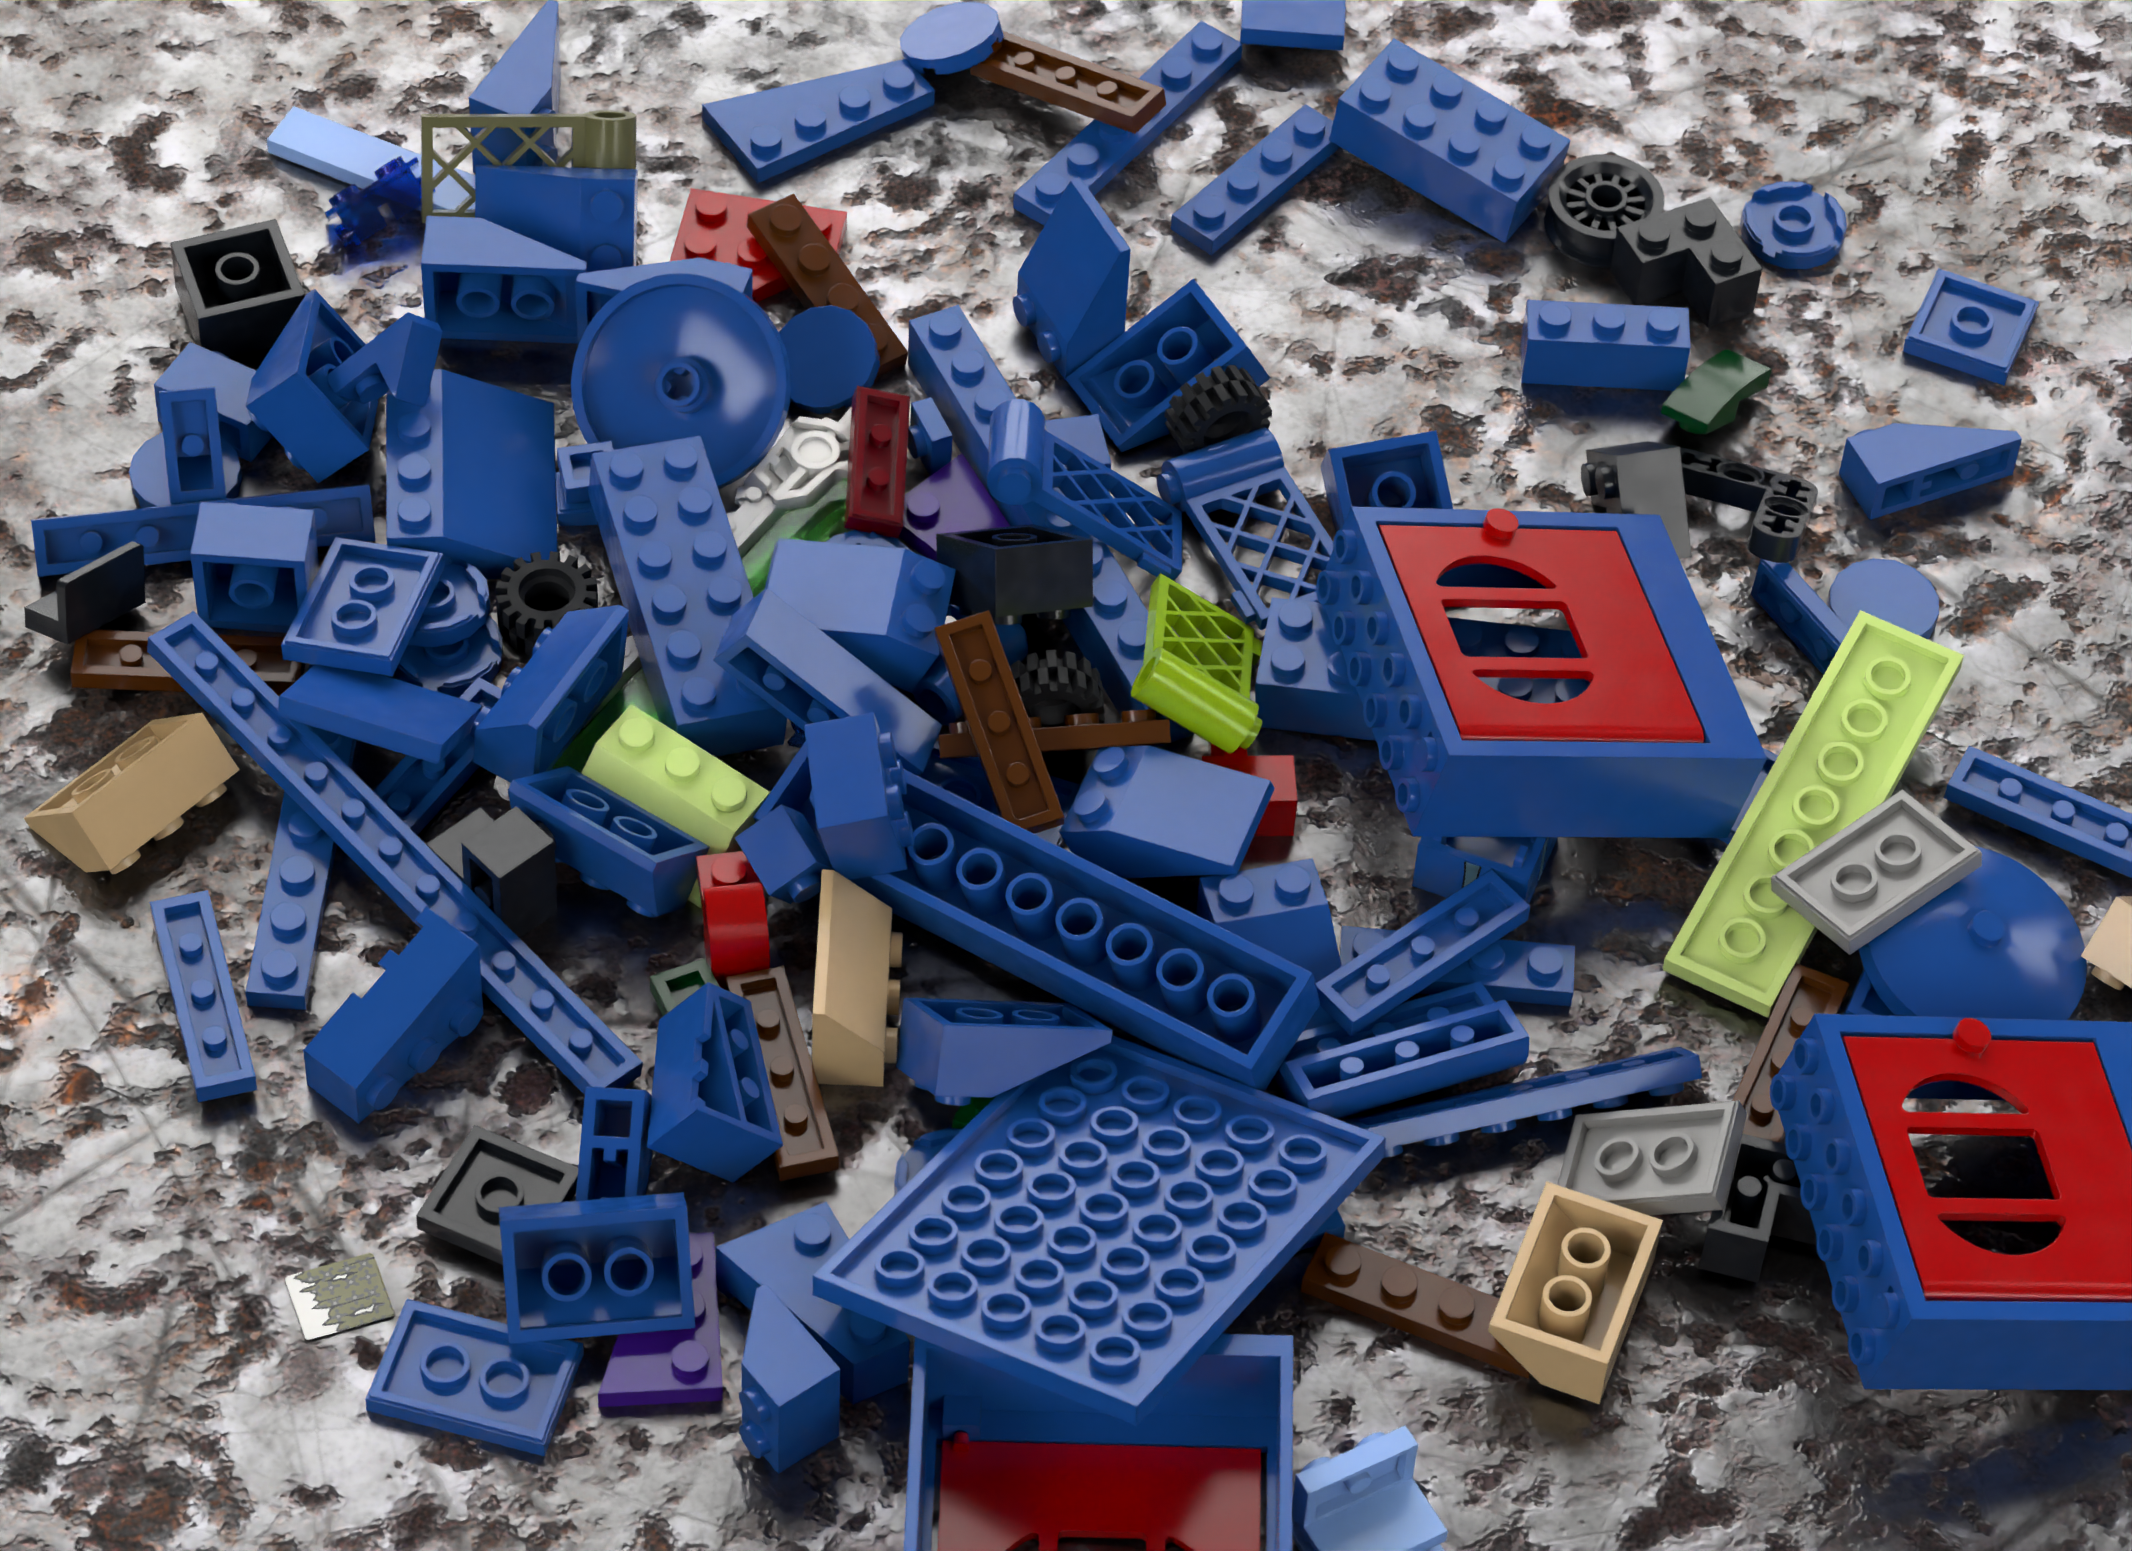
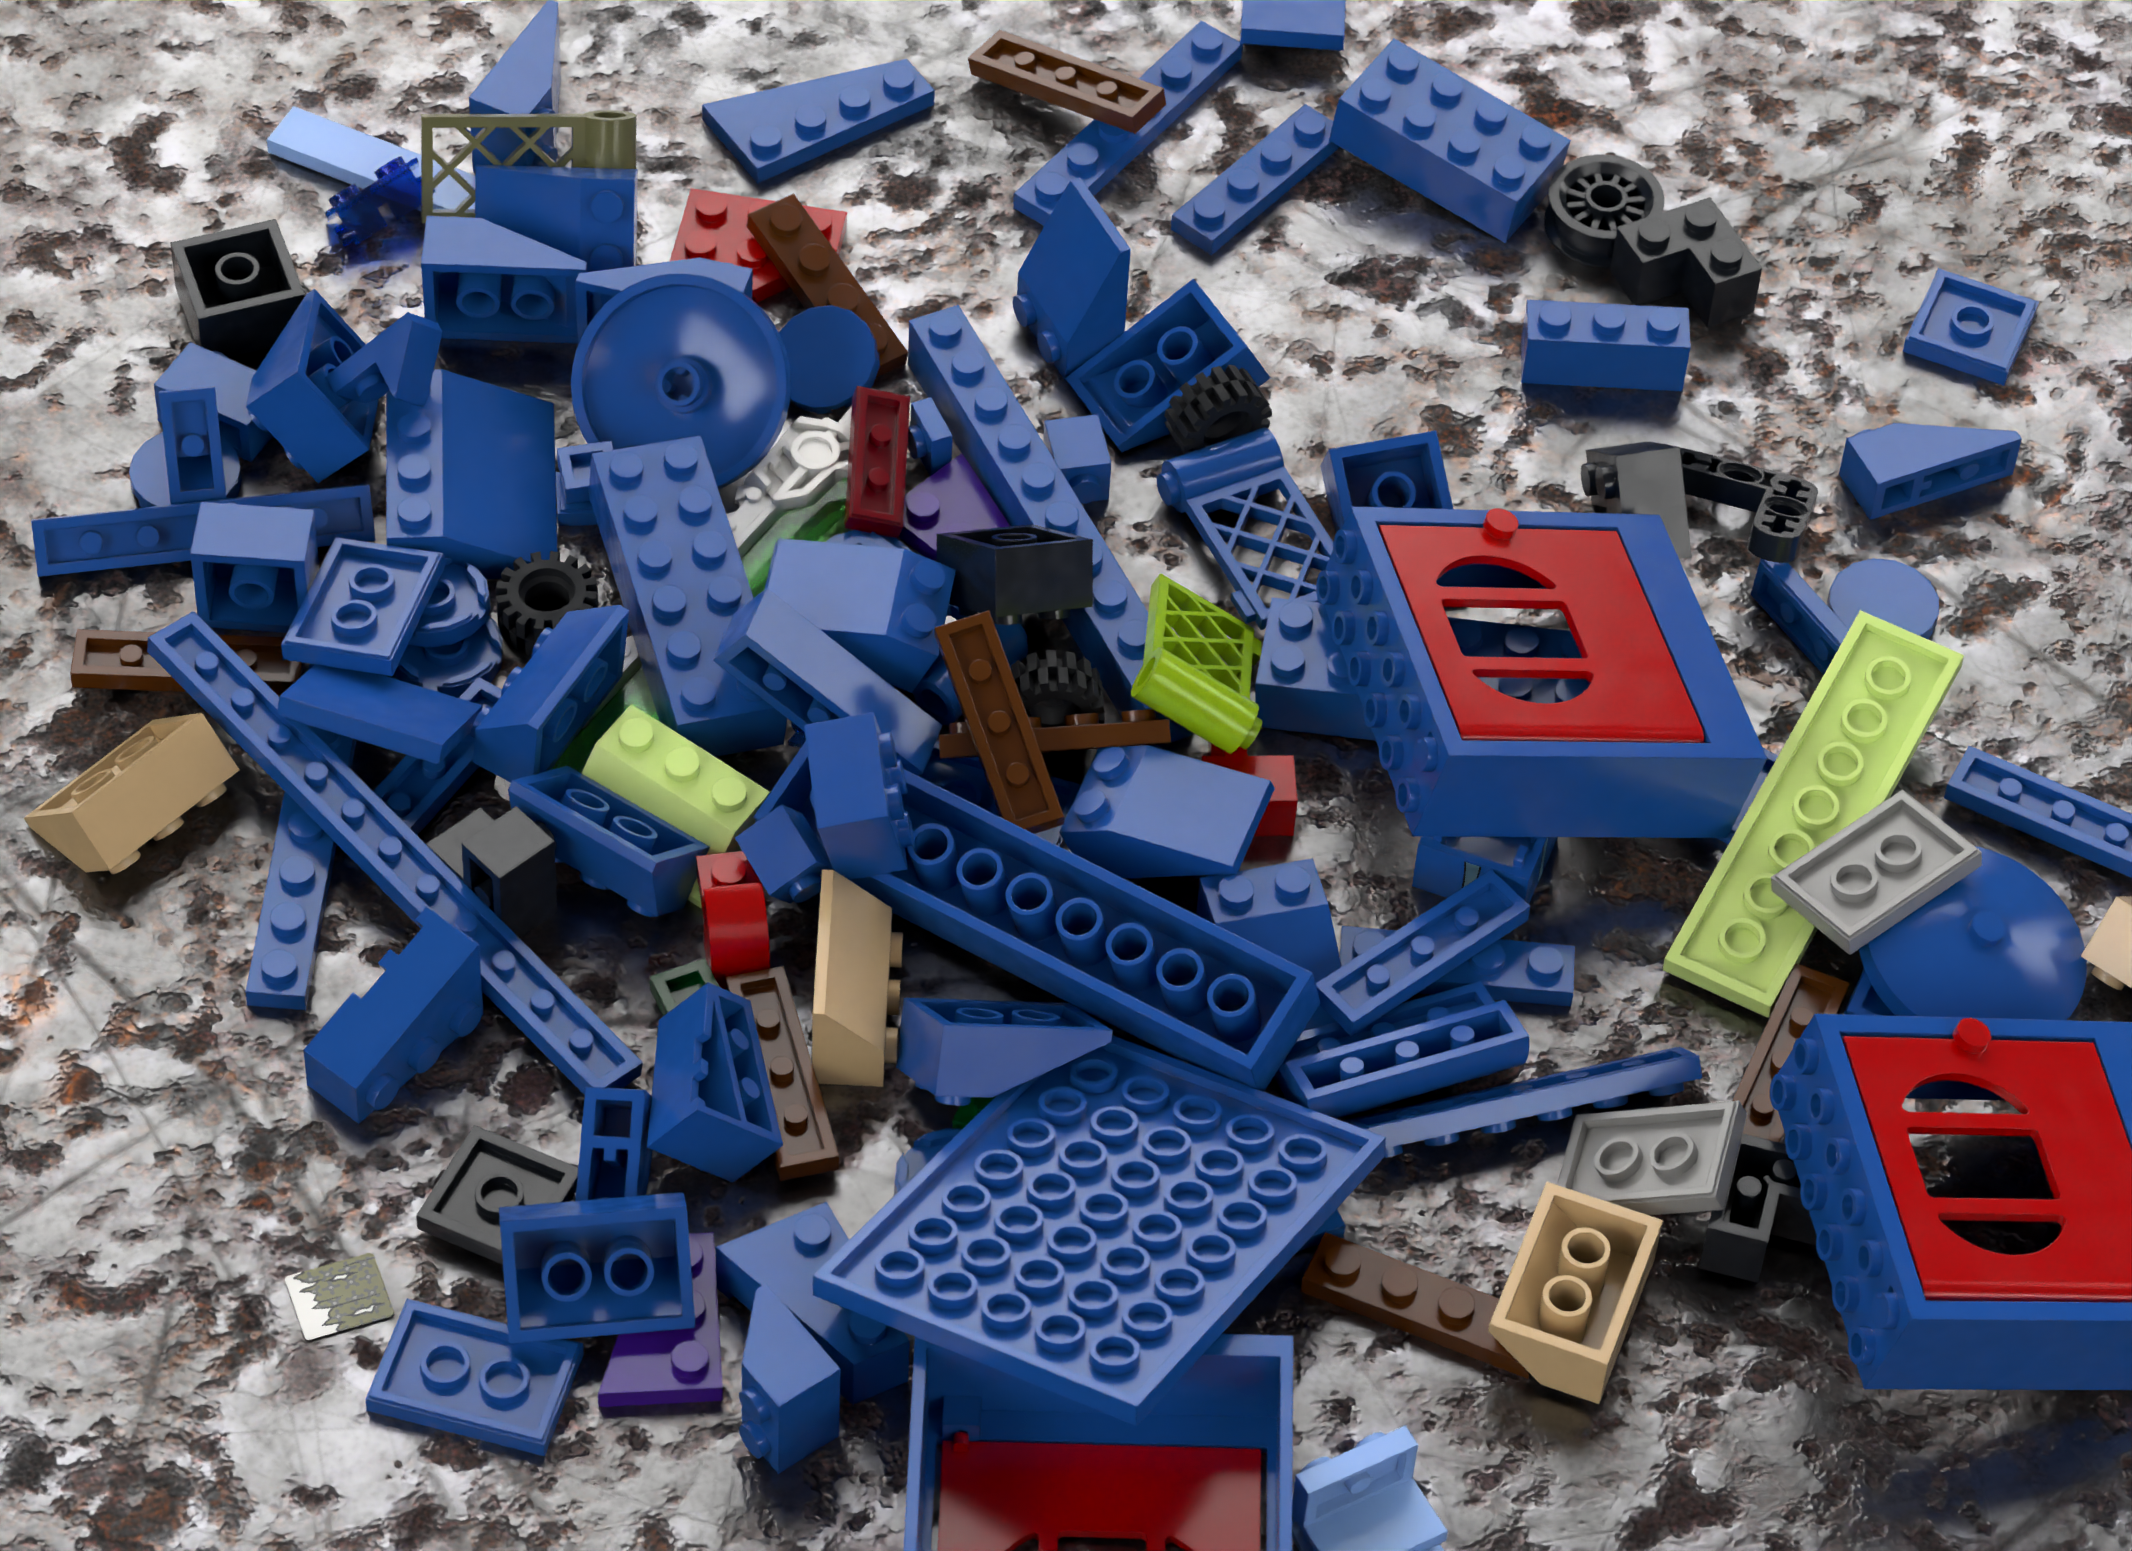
black panel [24,541,146,645] -> none
plate [150,890,257,1102] -> none
tile [900,1,1004,75] -> none
blue piece [987,399,1182,581] -> none
slope [1661,349,1772,434] -> none
blue tile [1740,181,1847,269] -> none

